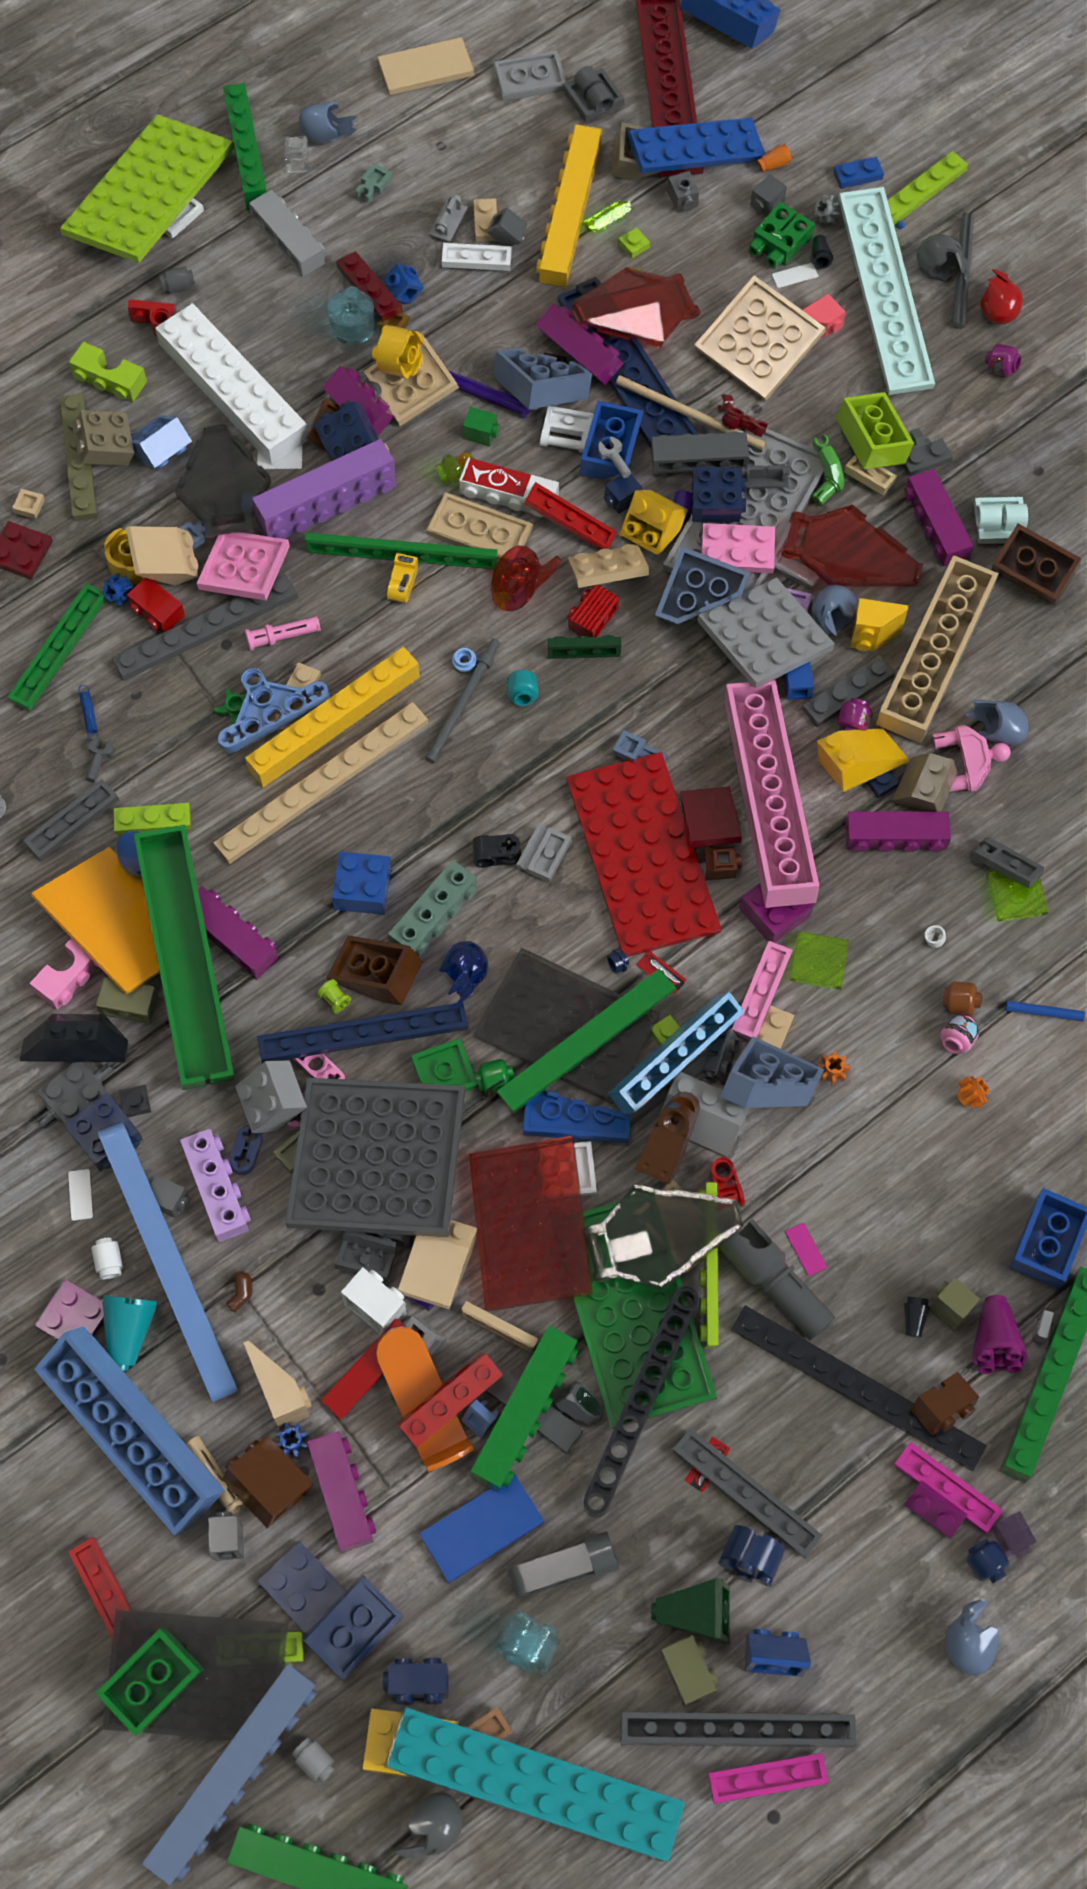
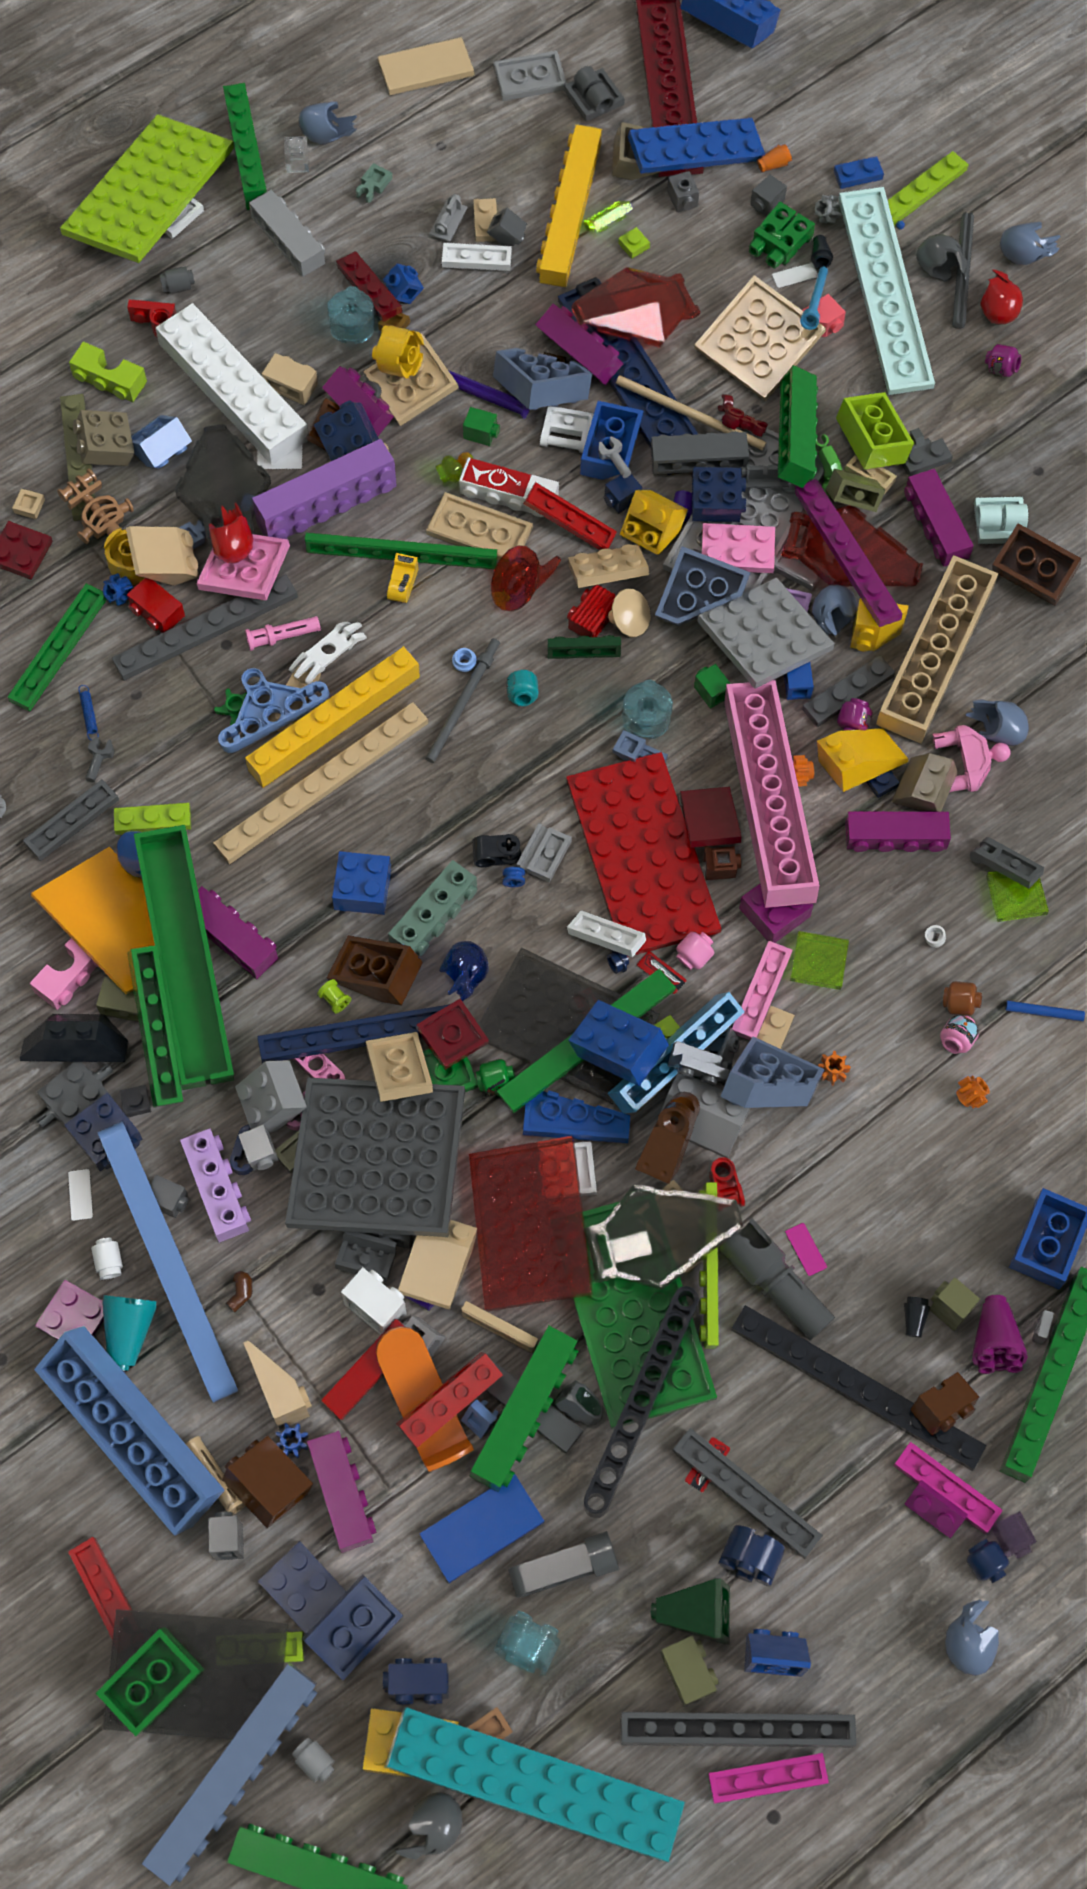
none -> medium nougat piece [57,469,134,544]
none -> green brick [127,945,183,1108]
none -> red helmet [208,503,254,564]
none -> light grey brick [239,1125,279,1170]
none -> tan brick [262,353,318,405]
none -> white piece [289,622,367,685]
none -> tan plate [366,1032,433,1102]
none -> dark red plate [416,999,489,1070]
none -> blue bush [503,867,525,887]
none -> white plate [567,911,646,957]
none -> blue brick [568,1000,669,1086]
none -> tan dish [608,589,651,638]
none -> clear light blue brick [622,680,673,739]
none -> bracket [668,1041,730,1085]
none -> bright pink head [676,932,714,970]
none -> green brick [694,664,731,709]
none -> green brick [778,365,818,488]
none -> orange gear [793,755,814,787]
none -> magenta plate [795,479,902,627]
none -> dark azure piece [800,267,828,330]
none -> olive brick [825,469,885,512]
none -> sand blue helmet [1000,222,1061,265]

